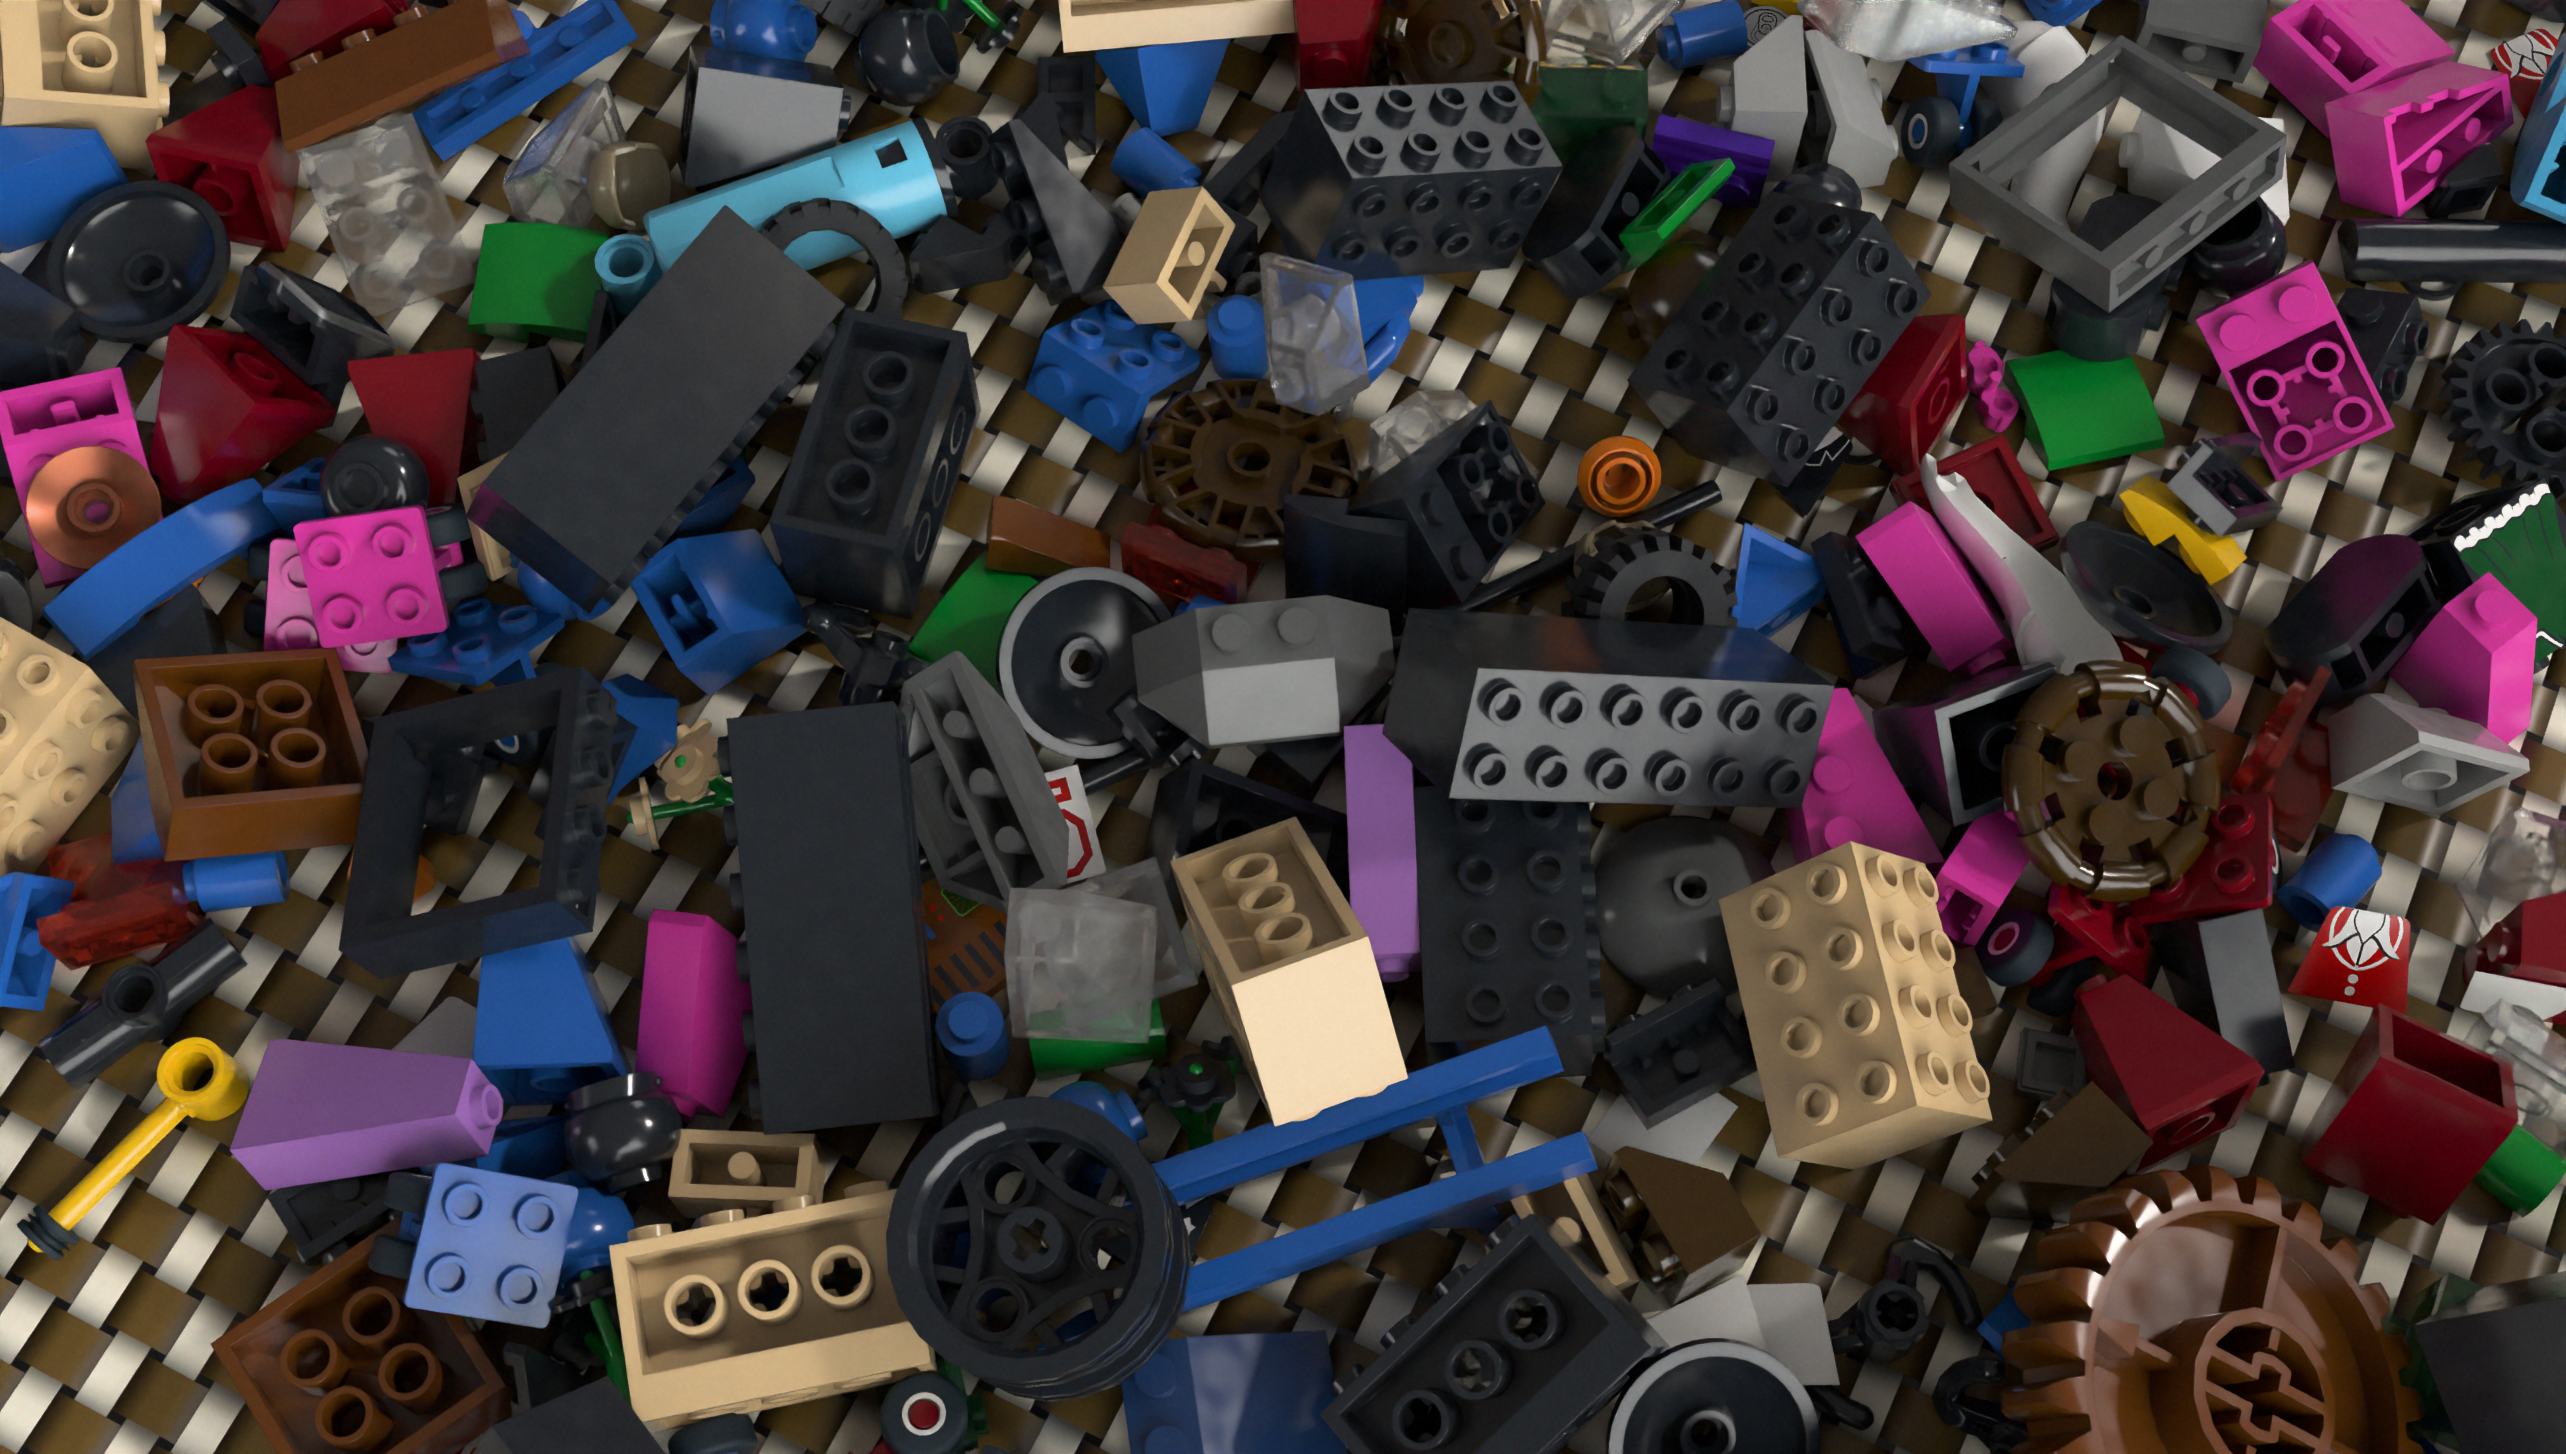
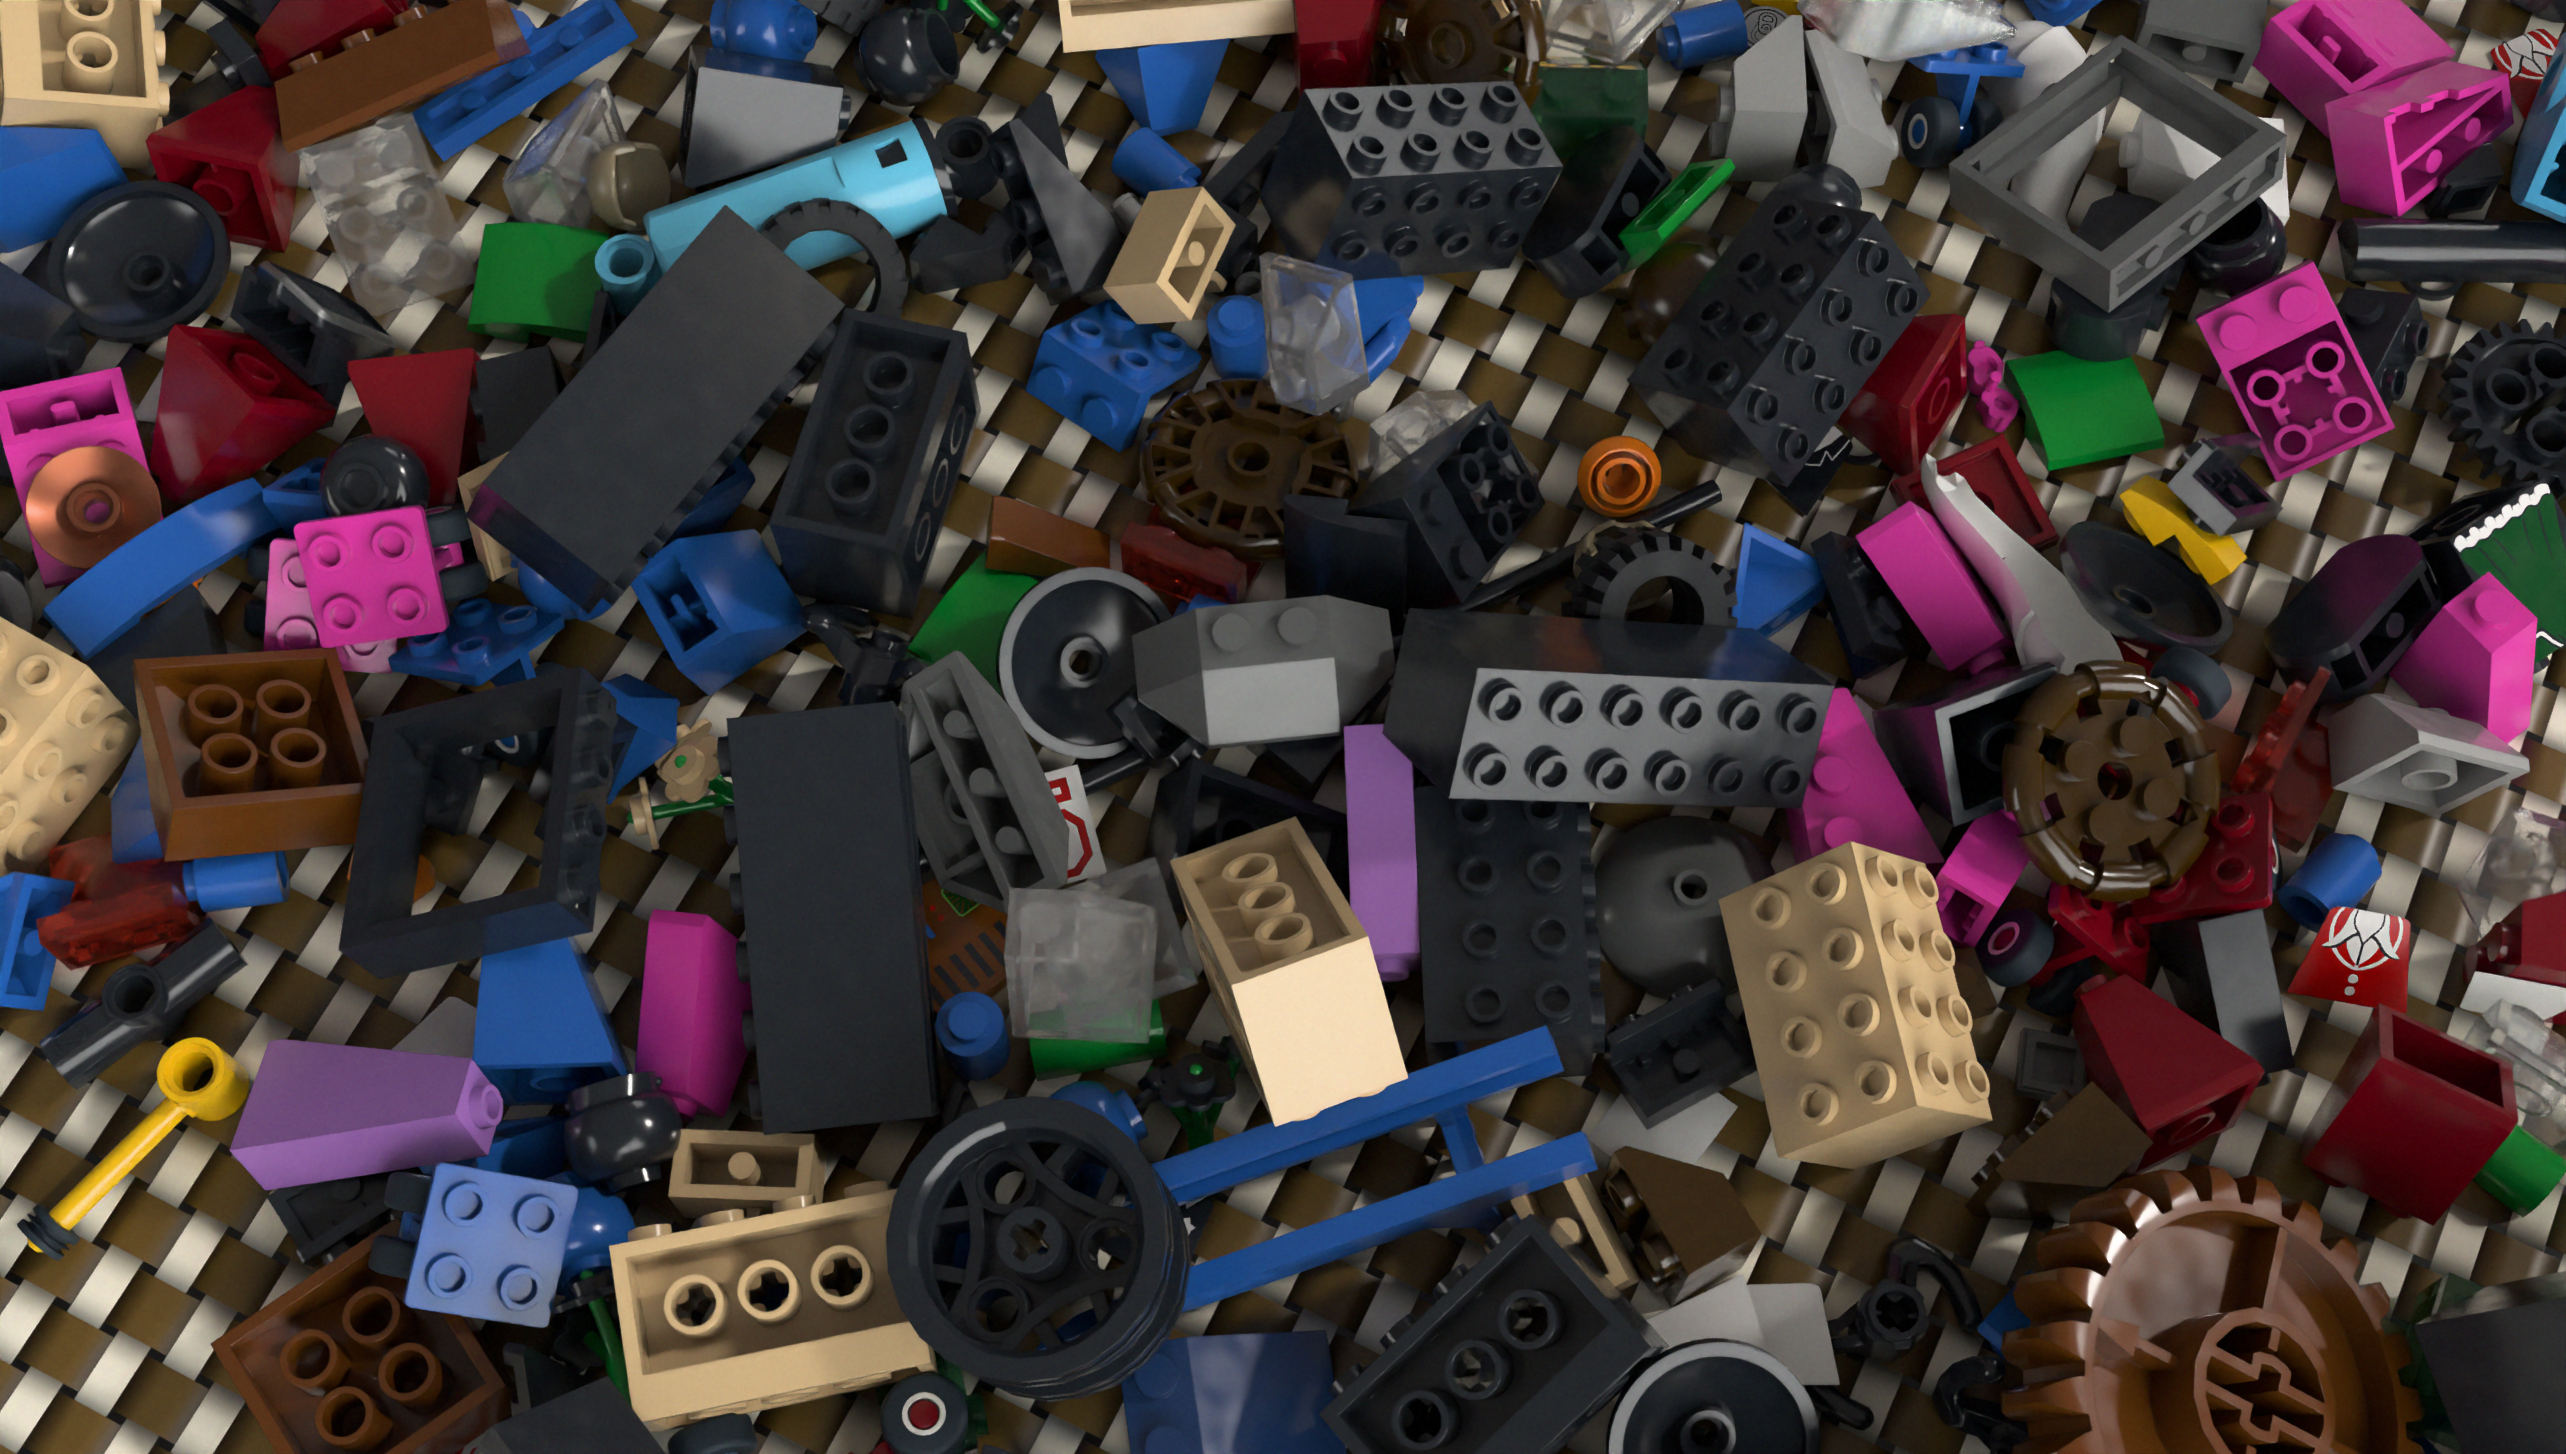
black tile [1038,56,1096,155] -> none
dark purple plate [1651,114,1775,209] -> none

